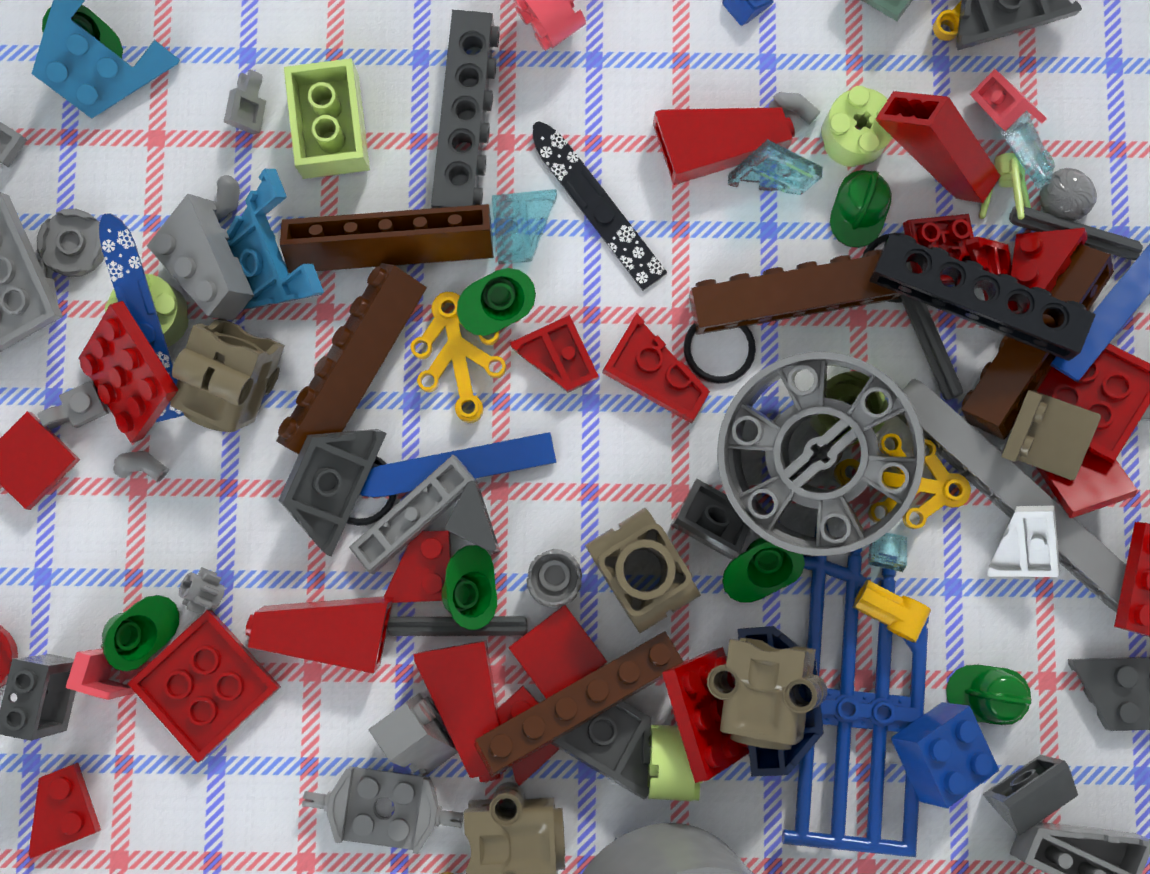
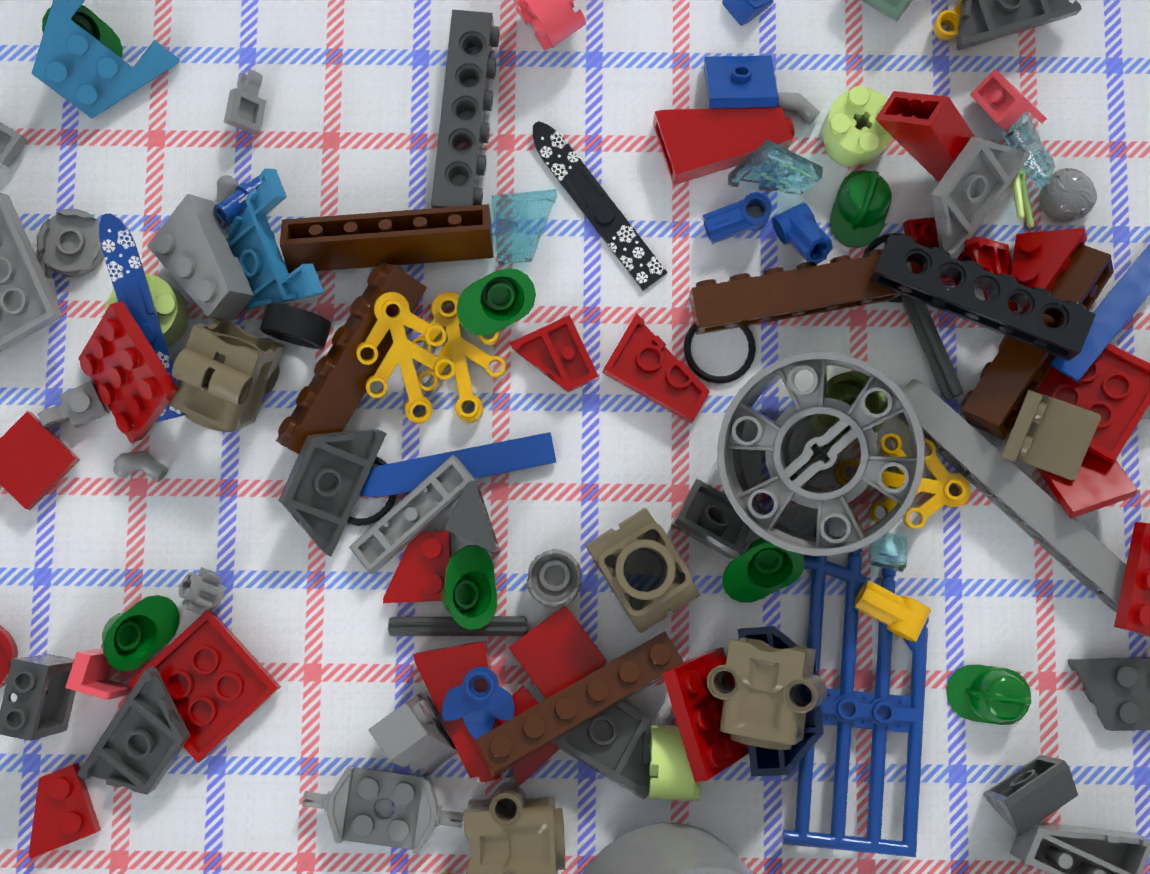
red slope [245,596,393,674] -> none
yellowish green brick [284,58,370,179] -> none
blue brick [891,702,999,809] -> none
white wing [987,506,1060,577] -> none
dark grey axle [1009,206,1143,261] -> none
none -> dark grey wing [77,666,191,795]
none -> blue pin [214,176,262,224]
none -> black tyre [260,303,332,349]
none -> yellow plant [356,292,455,424]
none -> blue plate [442,667,515,740]
none -> blue piece [702,192,772,244]
none -> blue plate [704,55,779,109]
none -> blue piece [772,202,833,264]
none -> light grey wing [931,136,1030,259]

